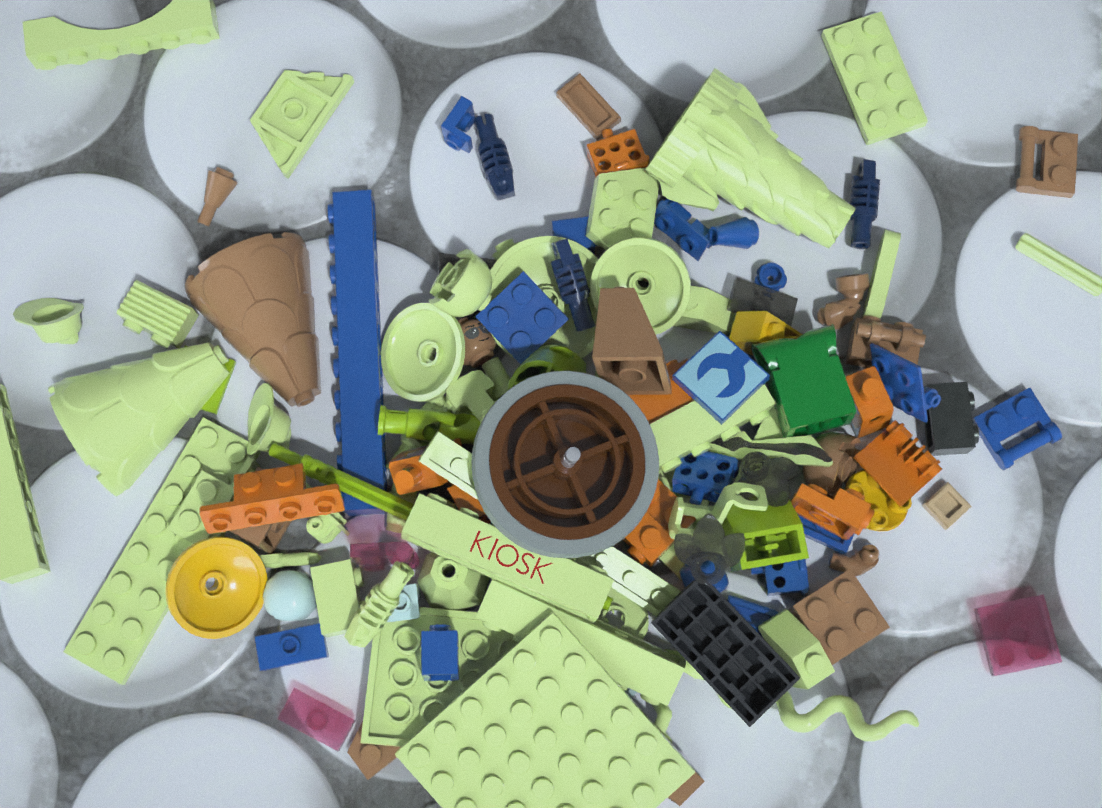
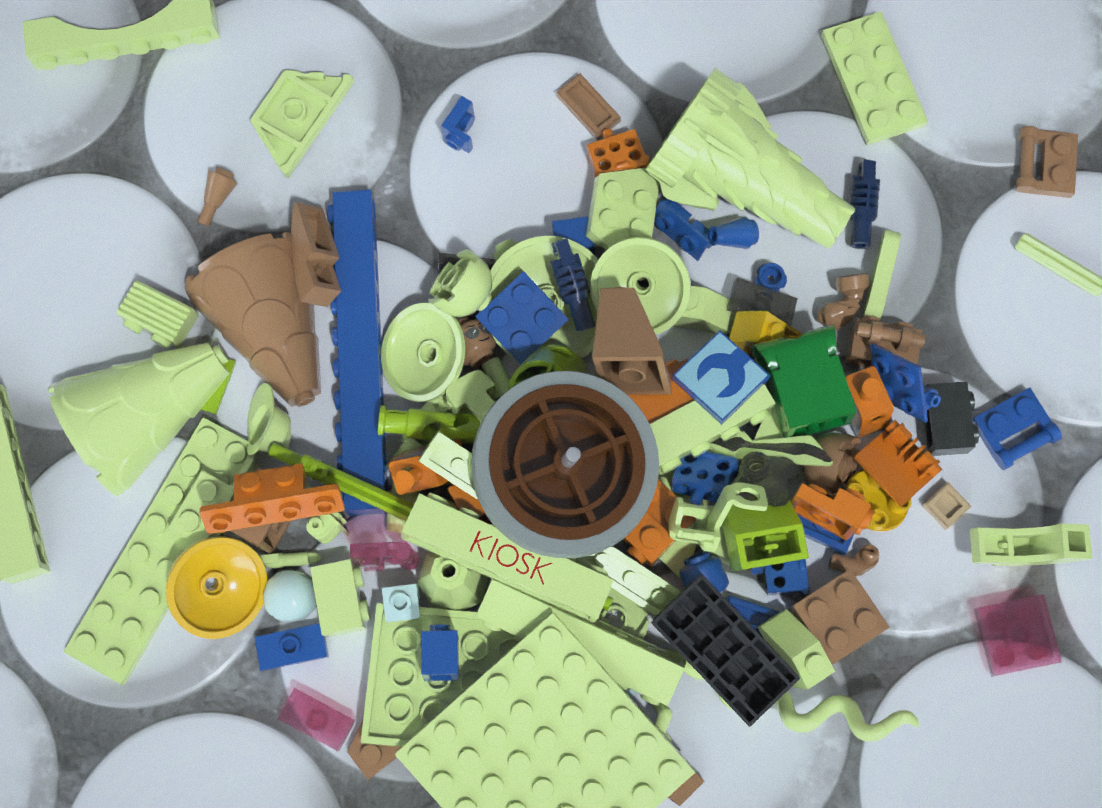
yellowish green piece [13,298,84,344] -> none
yellowish green hinge [344,561,414,647] -> none
dark blue hinge [474,114,515,200] -> none
clear smoke plate [674,514,746,585] -> none
none -> medium nougat slope [291,202,341,307]
none -> yellowish green arch [970,523,1093,566]

